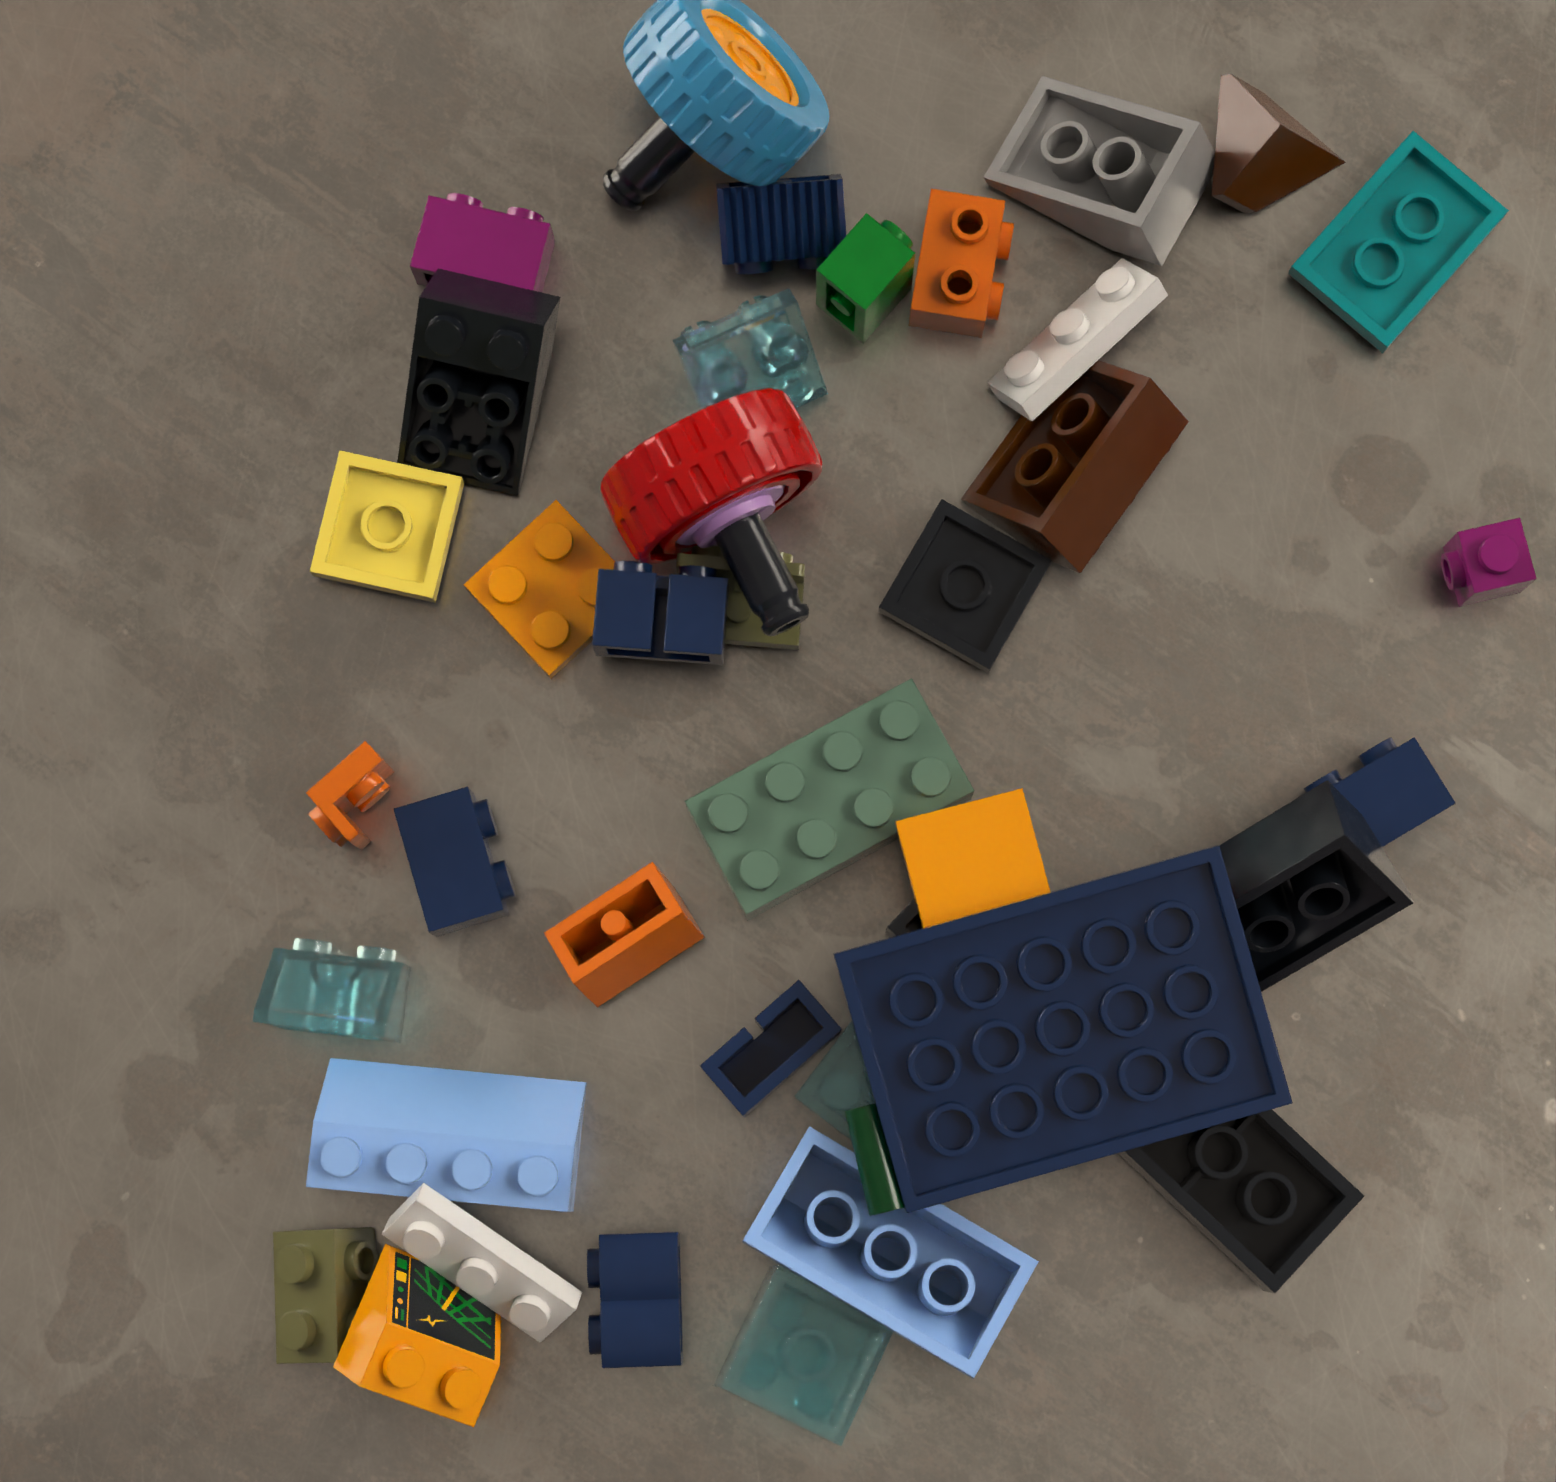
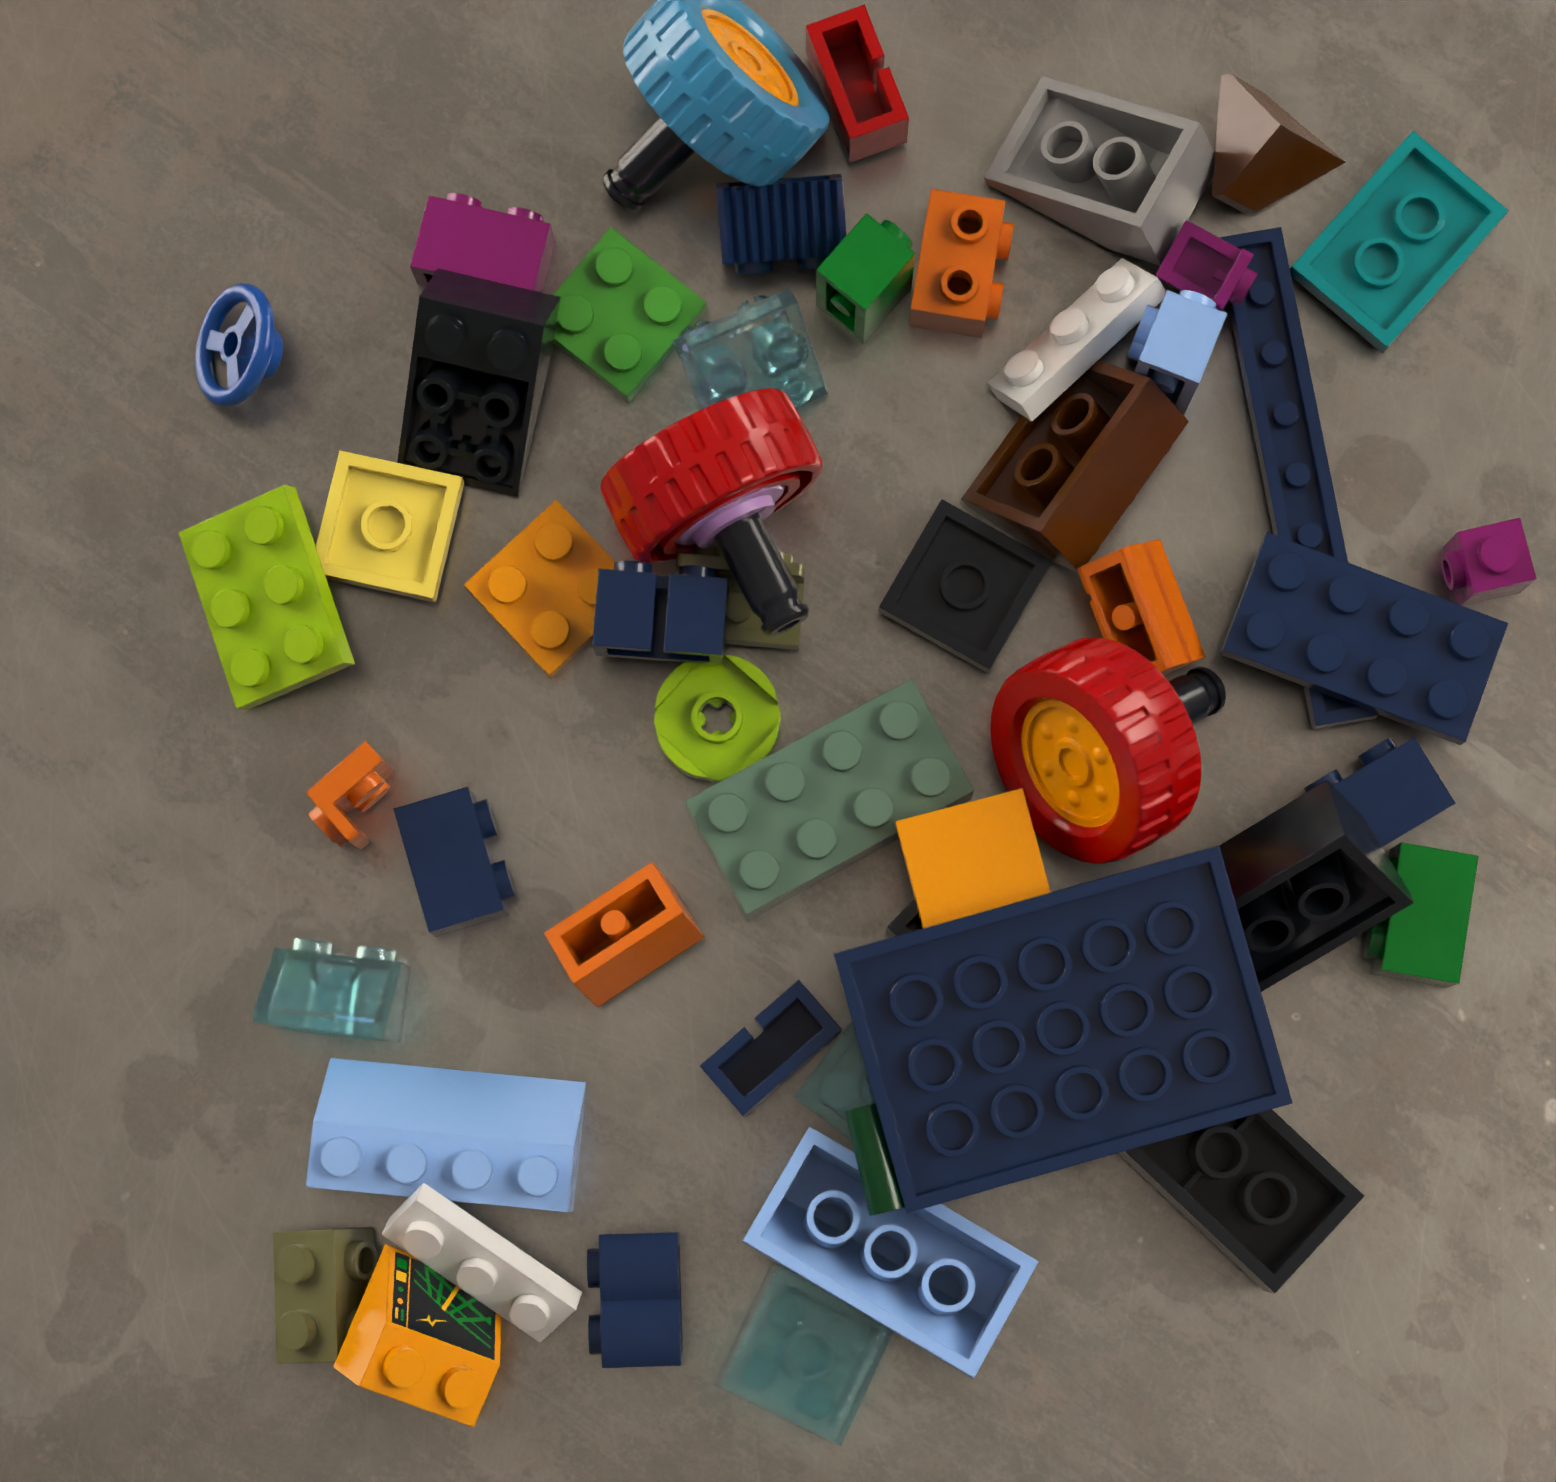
none -> lime plate [178,485,355,710]
none -> blue piece [195,283,283,407]
none -> bright green plate [553,227,708,403]
none -> lime plate [654,655,781,784]
none -> red piece [806,4,909,163]
none -> red wheel [990,637,1226,864]
none -> orange brick [1077,539,1206,675]
none -> light blue brick [1127,290,1227,414]
none -> magenta bracket [1155,220,1258,311]
none -> dark blue plate [1220,227,1379,730]
none -> dark blue plate [1220,532,1508,745]
none -> green brick [1364,842,1479,988]

